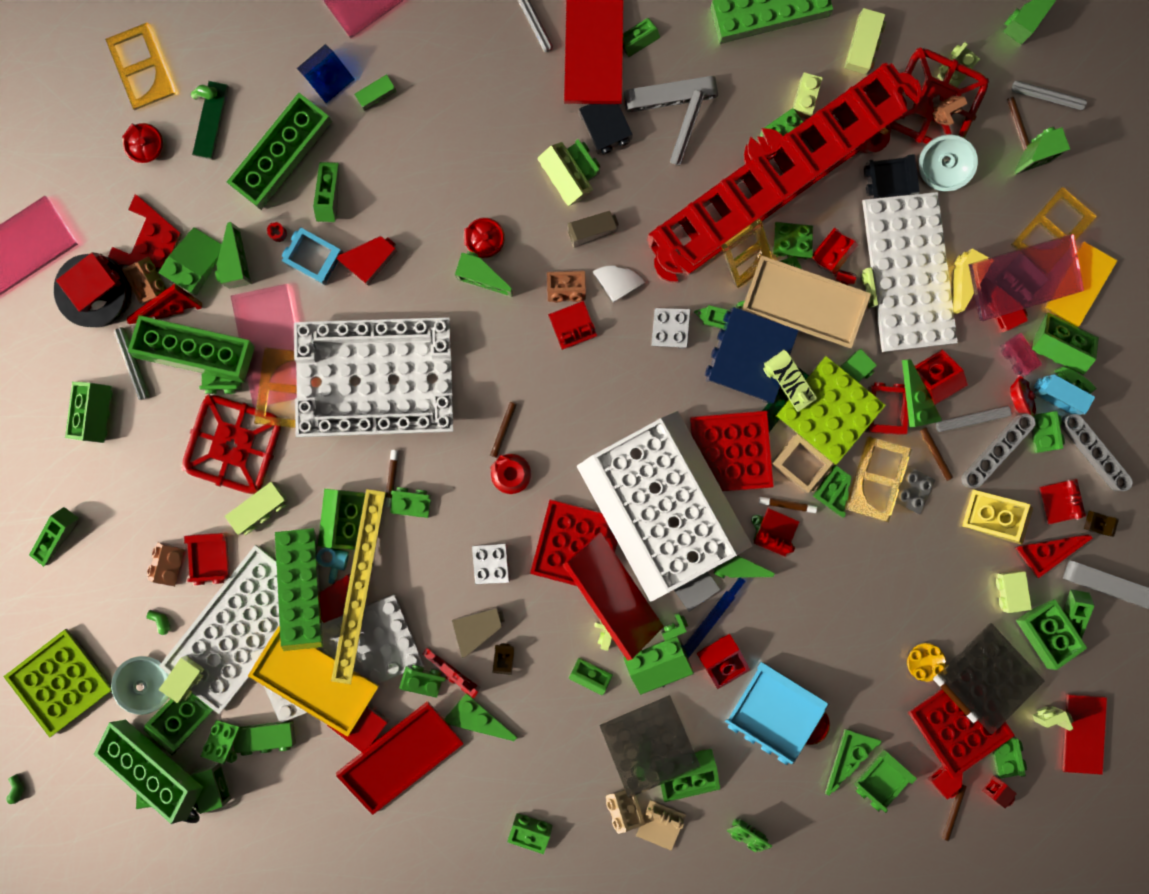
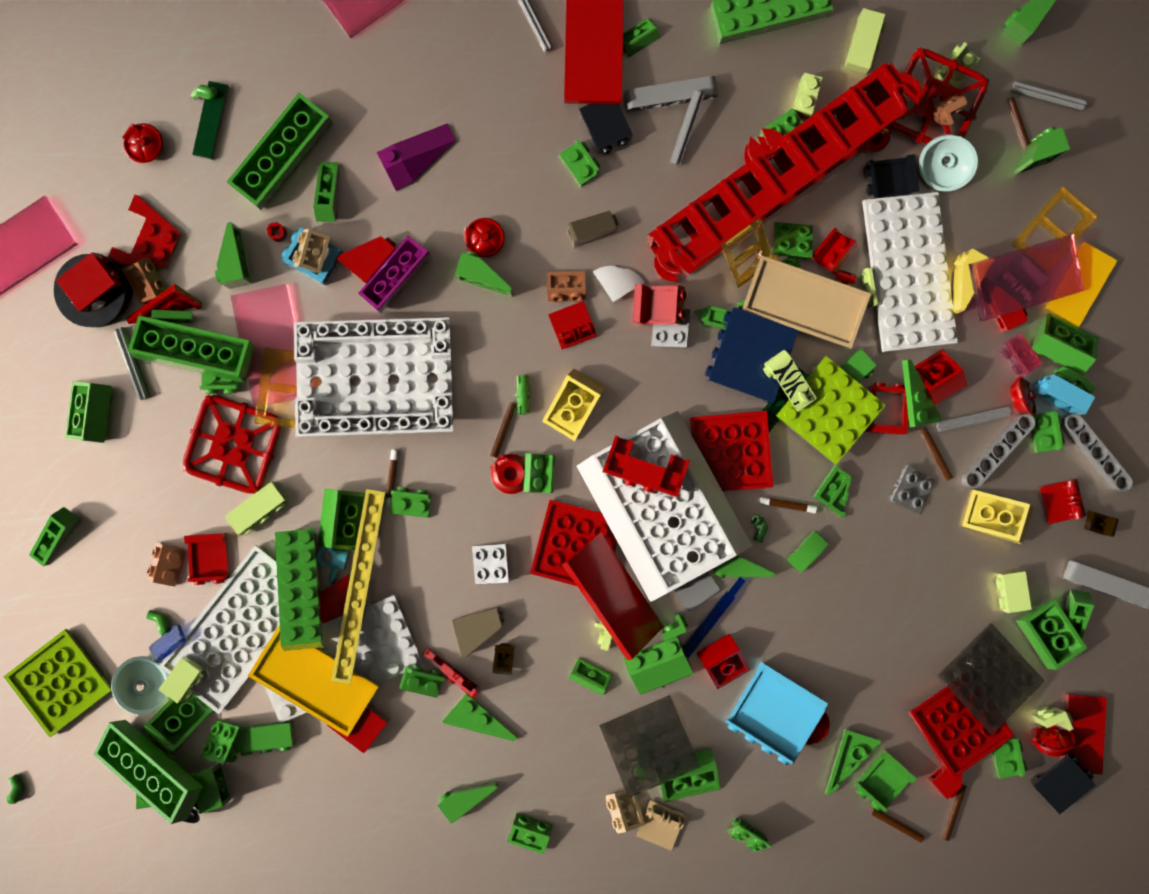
clear yellow window [105,23,176,110] -> none
bright green slope [158,227,222,296] -> none
clear blue slope [296,44,355,103] -> none
red tile [336,701,464,815] -> none
bright green slope [354,74,396,111] -> none
yellowish green brick [537,142,593,206] -> none
red hinge [753,508,800,557] -> none
tan window [771,434,833,493] -> none
clear yellow window [845,436,912,523] -> none
yellow dish [907,643,946,682] -> none
reddish brown bar [933,674,979,723] -> none
red slope [982,776,1017,809] -> none
red wing [1015,534,1093,578] -> none
none -> clear blue tile [149,624,186,663]
none -> bright green tile [152,310,192,323]
none -> tan bracket [293,229,331,273]
none -> magenta slope [358,236,431,313]
none -> magenta wedge [377,124,456,191]
none -> bright green slope [437,781,499,824]
none -> bright green pin [515,375,531,415]
none -> bright green bracket [523,453,555,493]
none -> light yellow slope [542,369,606,441]
none -> red bracket [602,435,690,498]
none -> panel [633,284,687,325]
none -> bright green slope [787,530,829,573]
none -> reddish brown bar [870,807,924,843]
none -> black panel [1030,752,1096,814]
none -> red piece [1032,725,1076,757]

